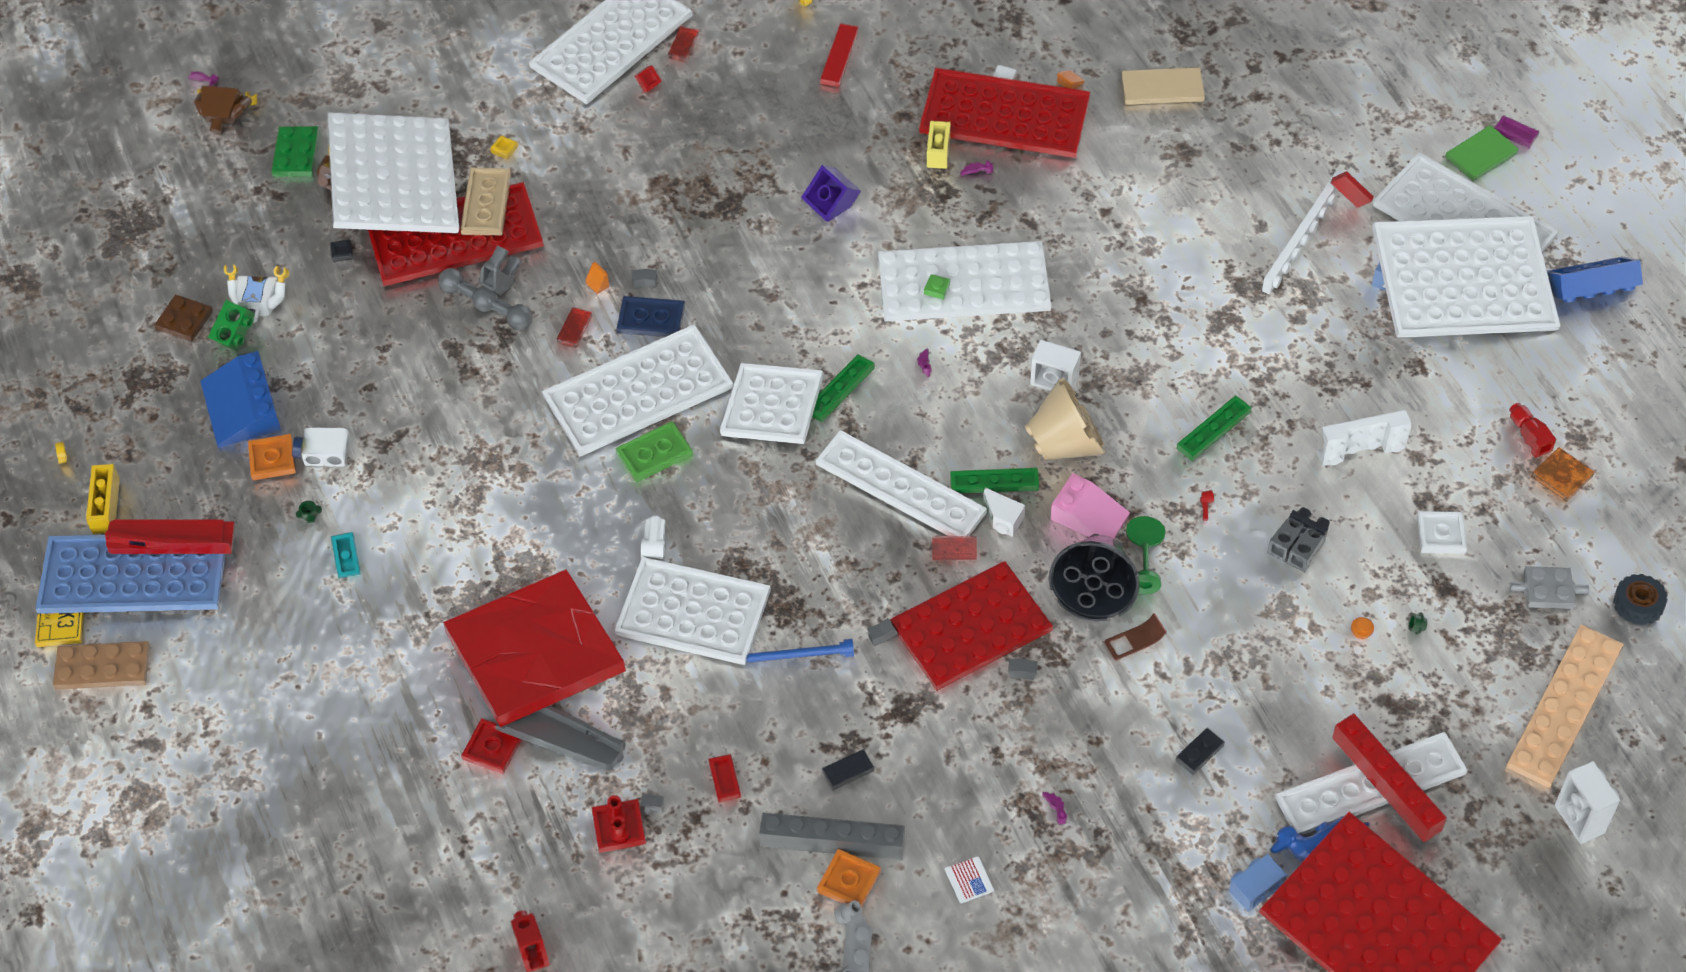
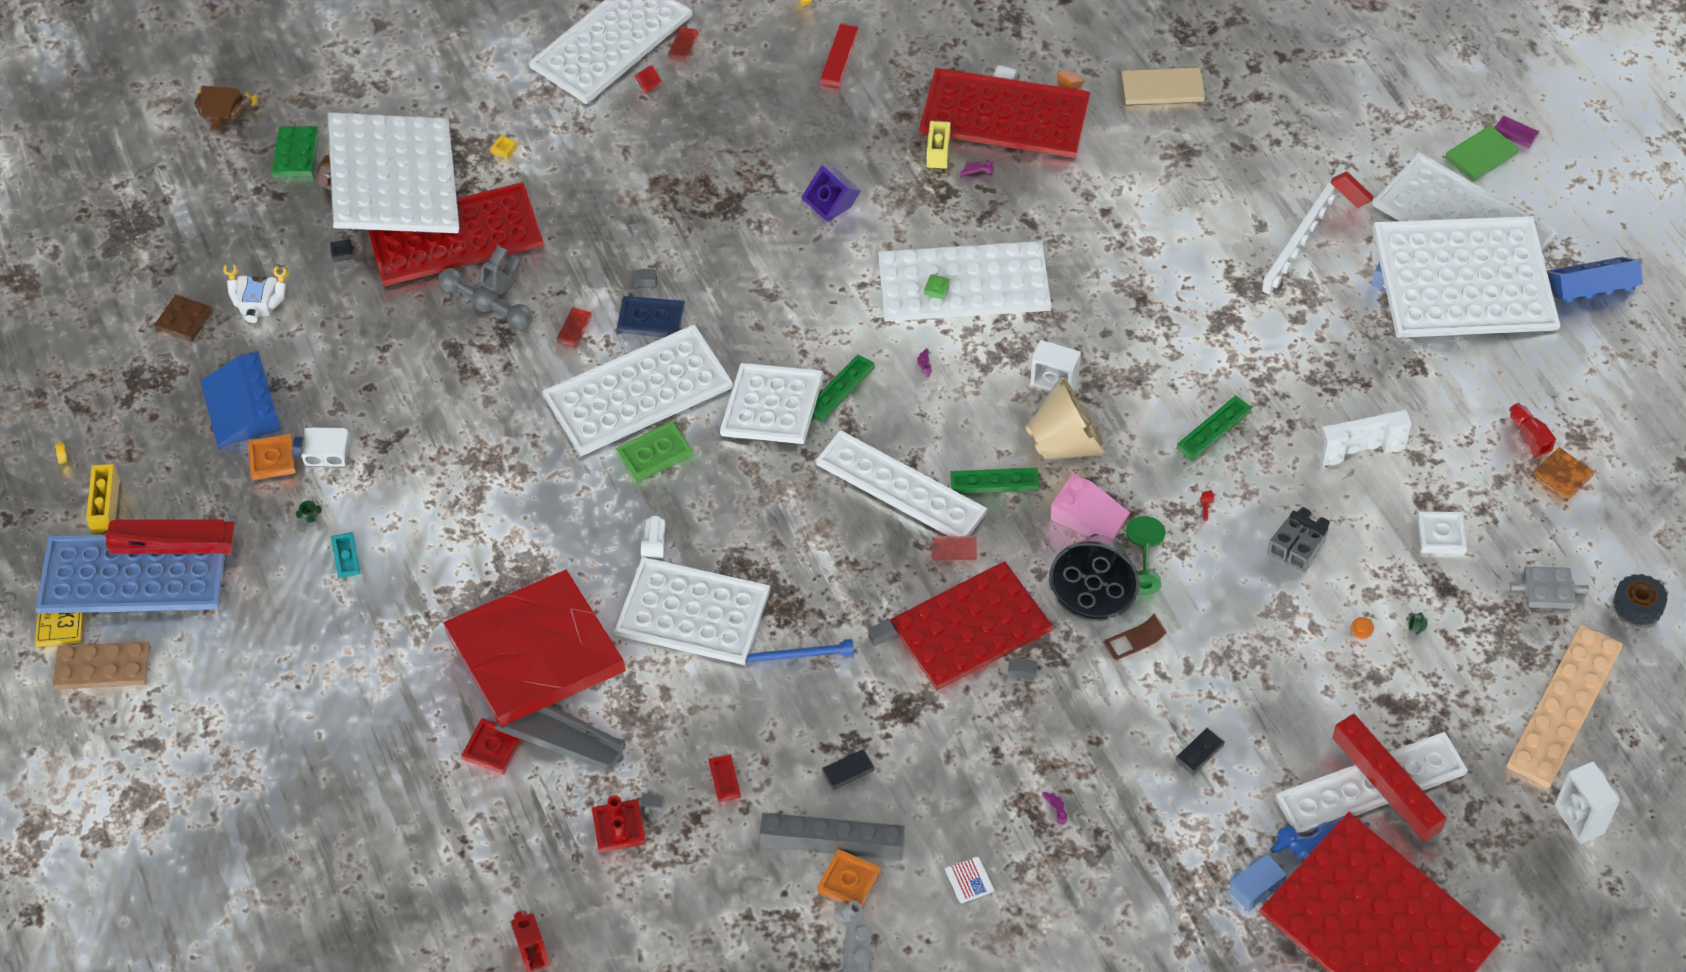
magenta piece [188,71,219,86] -> none
green brick [208,300,255,351] -> none
tan tile [461,168,511,235] -> none
orange slope [586,262,609,294] -> none
white slope [983,488,1025,537] -> none

